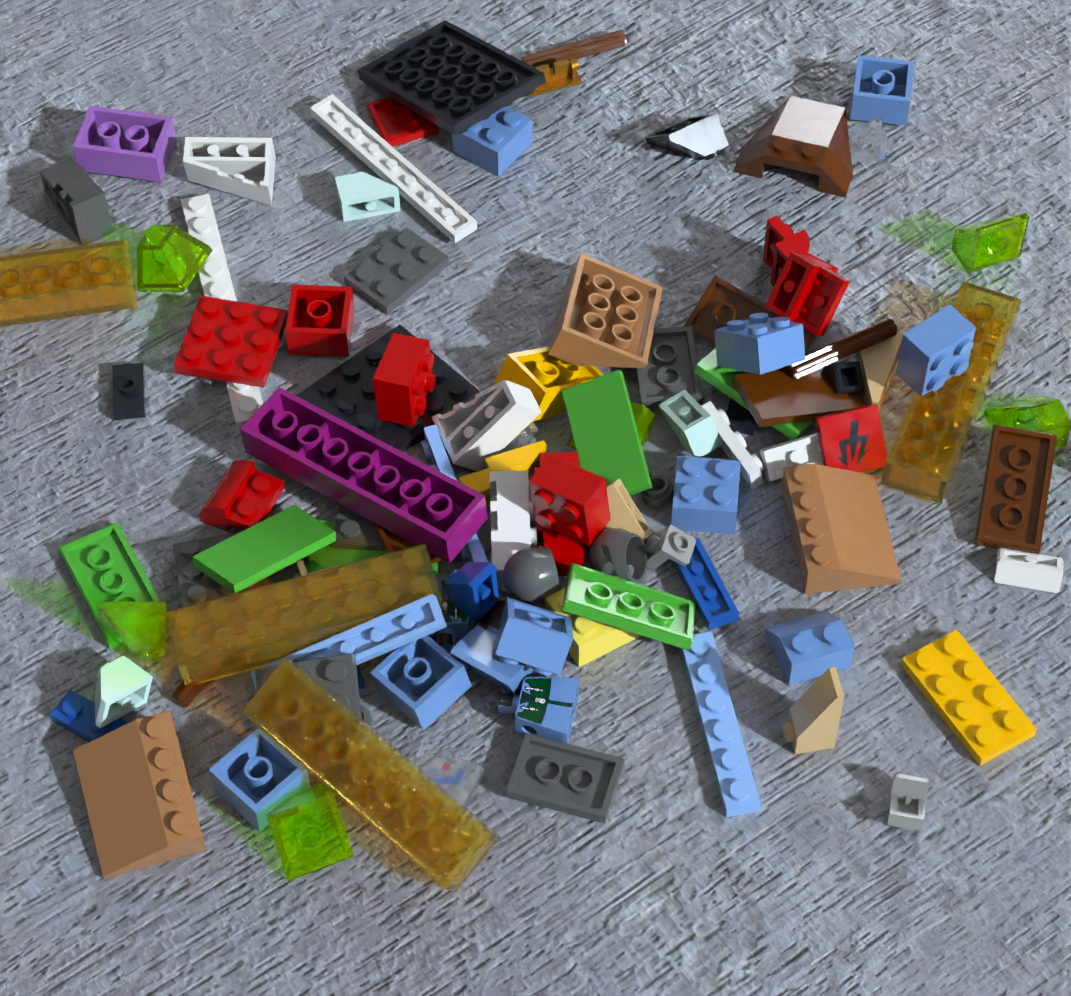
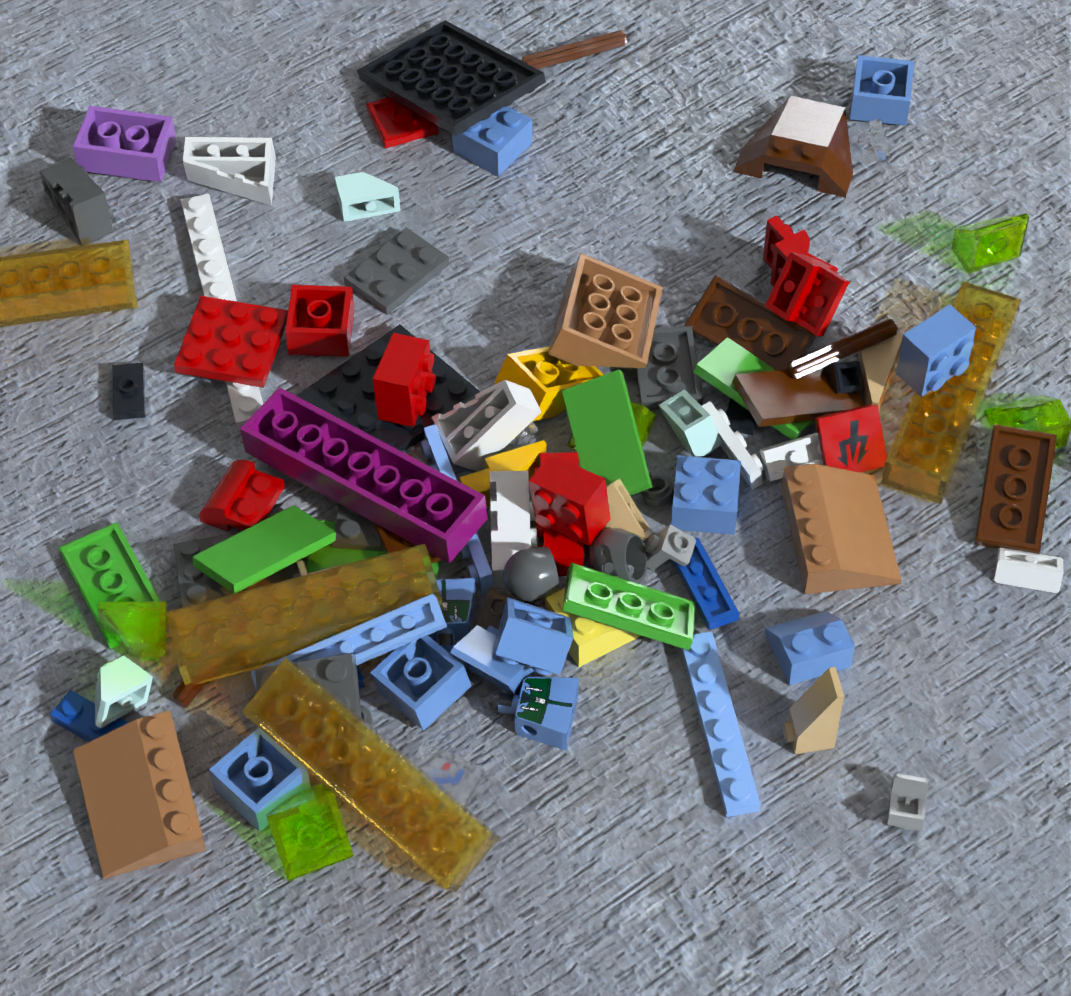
clear neon green slope [137,225,213,292] -> none
white plate [310,94,477,243] -> none
blue slope [445,562,499,622] -> none
dark grey plate [506,733,624,824] -> none
pearl gold hinge [528,57,582,97] -> none
slope [645,113,729,160] -> none
medium blue brick [714,313,805,375] -> none
yellow plate [901,630,1037,766] -> none

